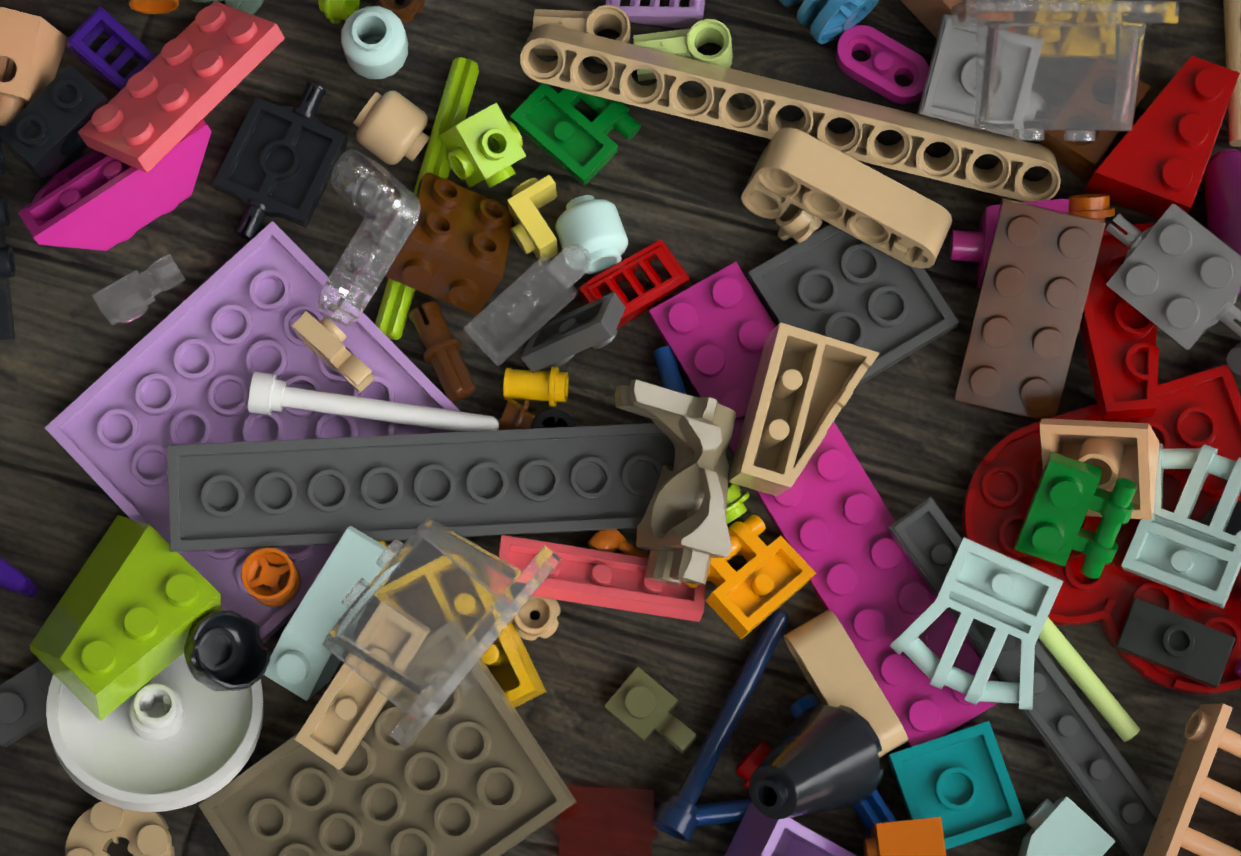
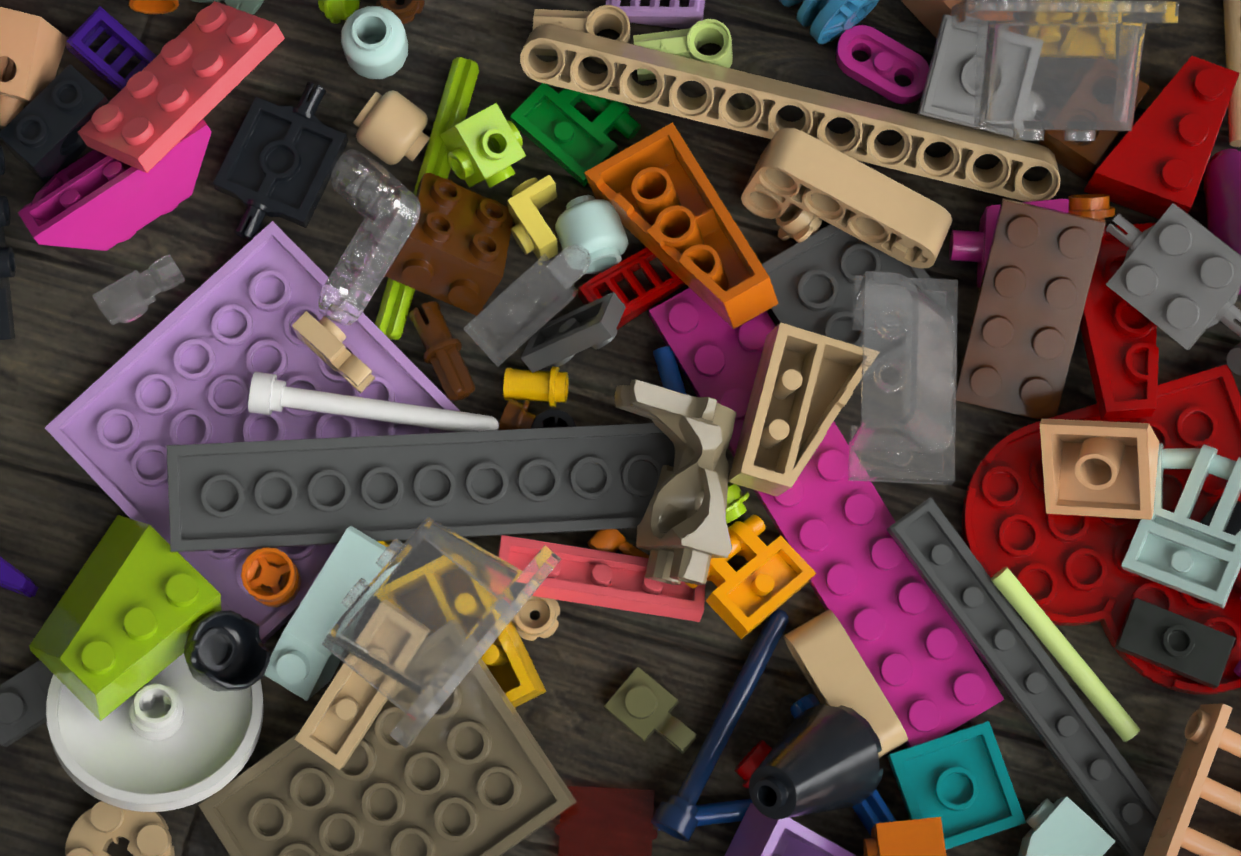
light aqua plate [890,537,1063,710] -> none
green plate [1015,452,1137,579] -> none
none -> orange wedge [584,122,779,329]
none -> clear windscreen [848,271,958,485]

